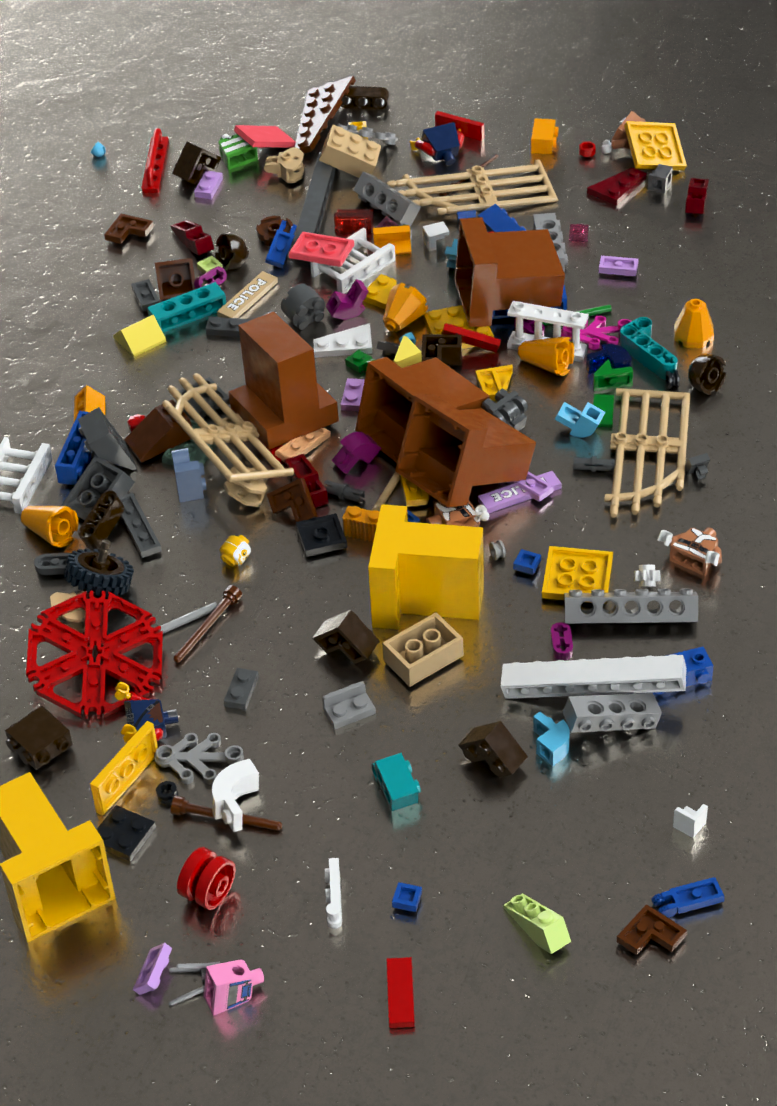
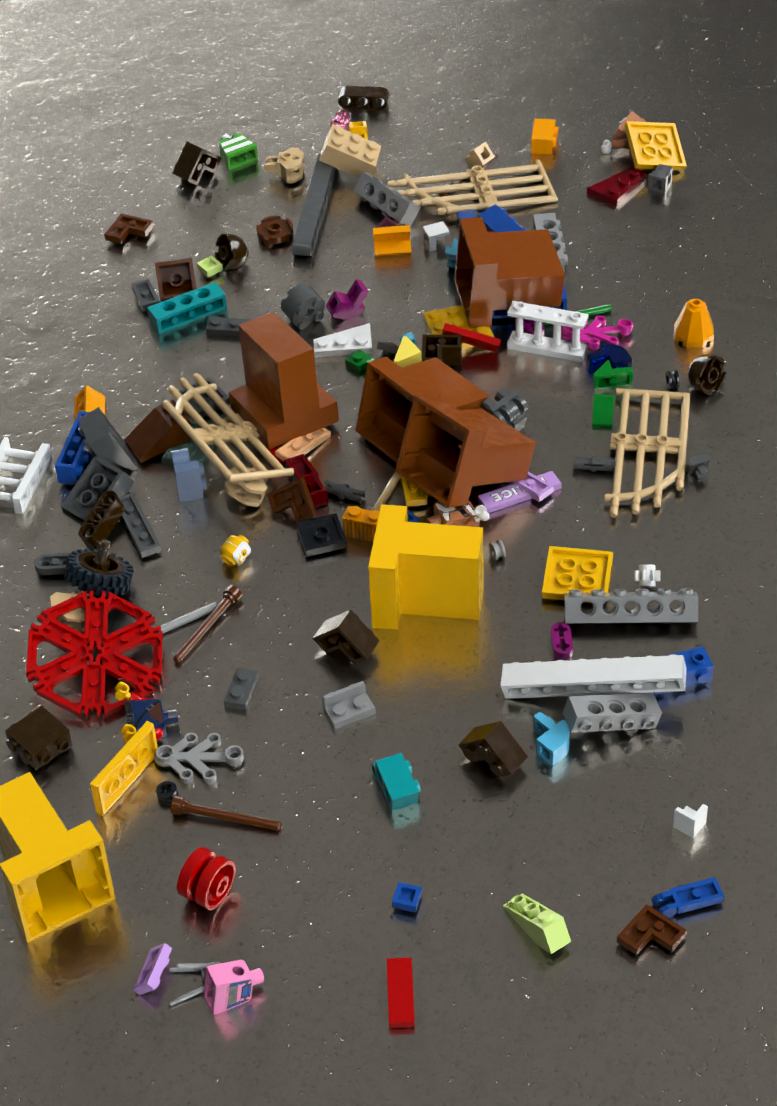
light orange cone [21,506,79,548] -> none
medium azure hinge [91,142,106,157] -> none
black plate [97,805,156,862] -> none
light yellow slope [113,314,166,357] -> none
red tile [127,414,145,432] -> none
red piece [141,128,169,193] -> none
dark red slope [171,219,214,255] -> none
lavender plate [194,171,223,200] -> none
magenta beam [194,267,227,289] -> none
white arch [212,759,259,832] -> none
tan tile [217,271,278,318] -> none
coral tile [234,125,296,148] -> none
blue hinge [265,220,297,269] -> none
coral tile [289,232,354,267] -> none
wing [294,76,356,154] -> none
white fence [310,227,395,294] -> none
white plate [325,858,342,929] -> none
magenta brick [332,432,382,474] -> none
clear red bracket [334,209,374,235] -> none
light grey plant [337,124,398,145] -> none
lavender plate [341,378,365,412] -> none
yellow wing [363,274,397,309] -> none
tan brick [382,612,464,687] -> none
light orange cone [383,283,428,332] -> none
dark blue torso [410,122,465,166] -> none
red tile [435,111,484,141] -> none
yellow wing [475,364,513,401] -> none
blue plate [513,549,541,575] -> none
light orange cone [518,336,575,376] -> none
medium azure brick [555,402,605,438] -> none
clear pink plate [569,224,589,242] -> none
red tile [579,141,596,157] -> none
lavender plate [599,256,638,276] -> none
teal beam [619,317,678,380] -> none
torso [657,527,722,576] -> none
dark red slope [685,178,709,214] -> none
none -> clear pink bush [330,110,350,129]
none -> tan brick [465,142,495,169]

